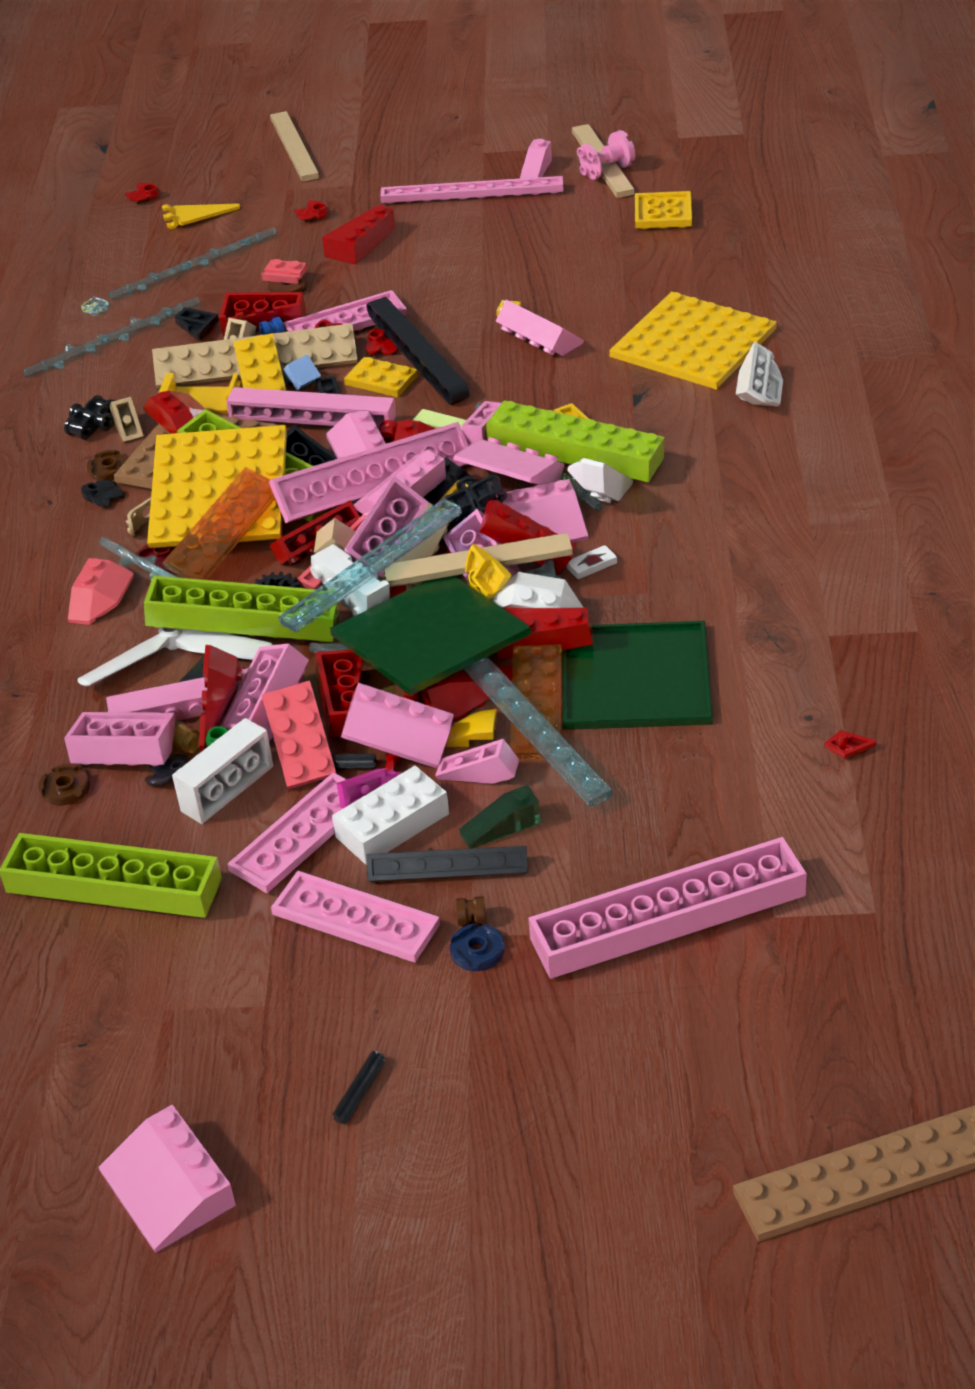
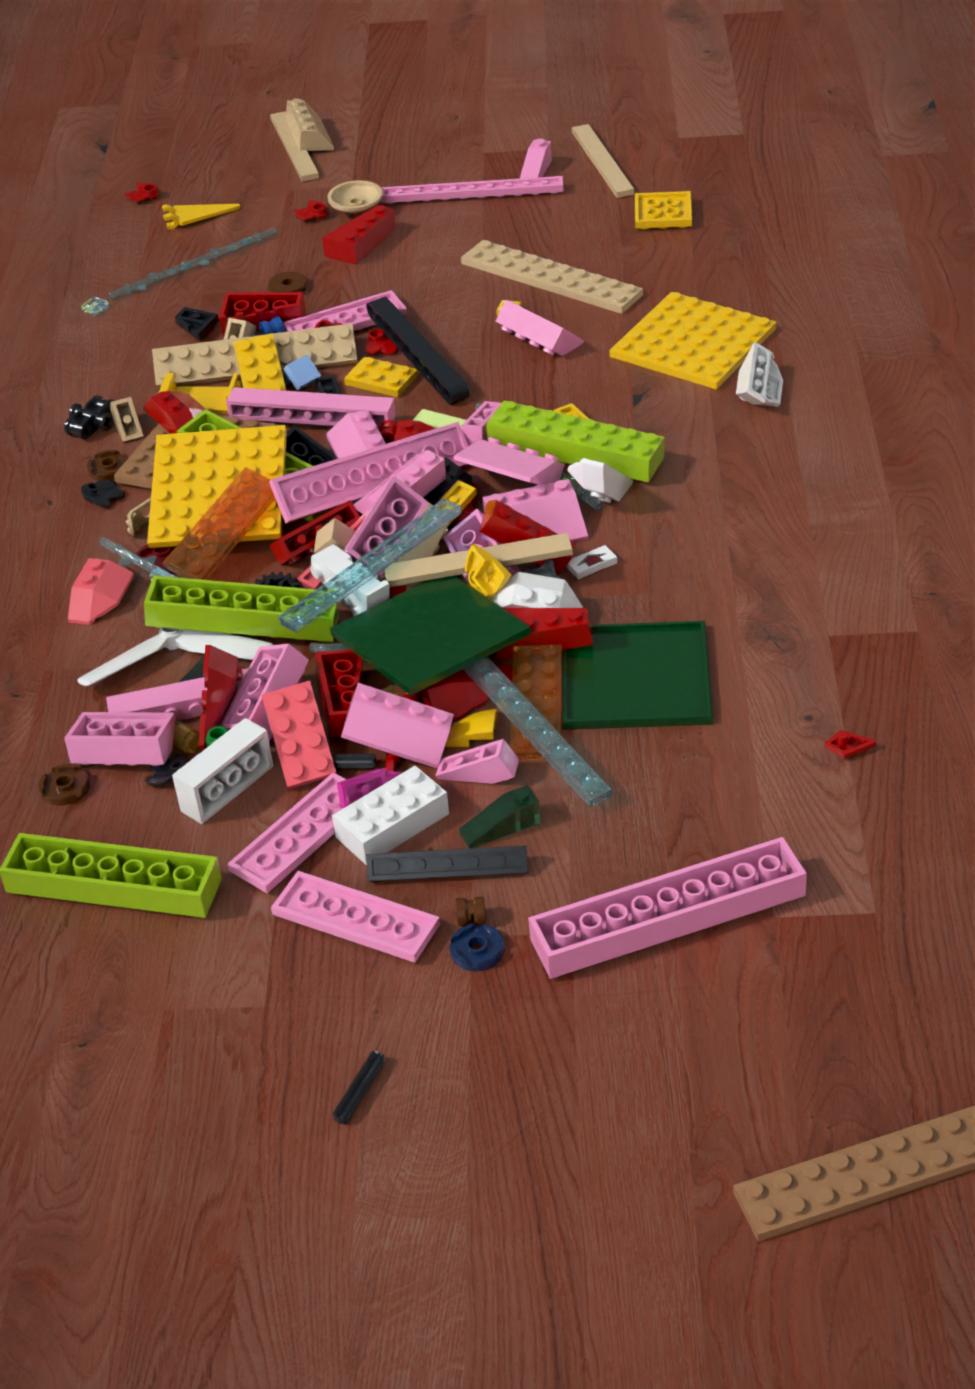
clear light blue plant [24,297,200,376] -> none
bright pink slope [99,1105,236,1253] -> none
coral plate [261,259,307,284] -> none
black axle [440,475,507,524] -> none
bright pink piece [577,130,635,180] -> none
none -> tan slope [286,99,334,151]
none -> tan dish [328,180,383,214]
none -> tan plate [461,240,643,314]

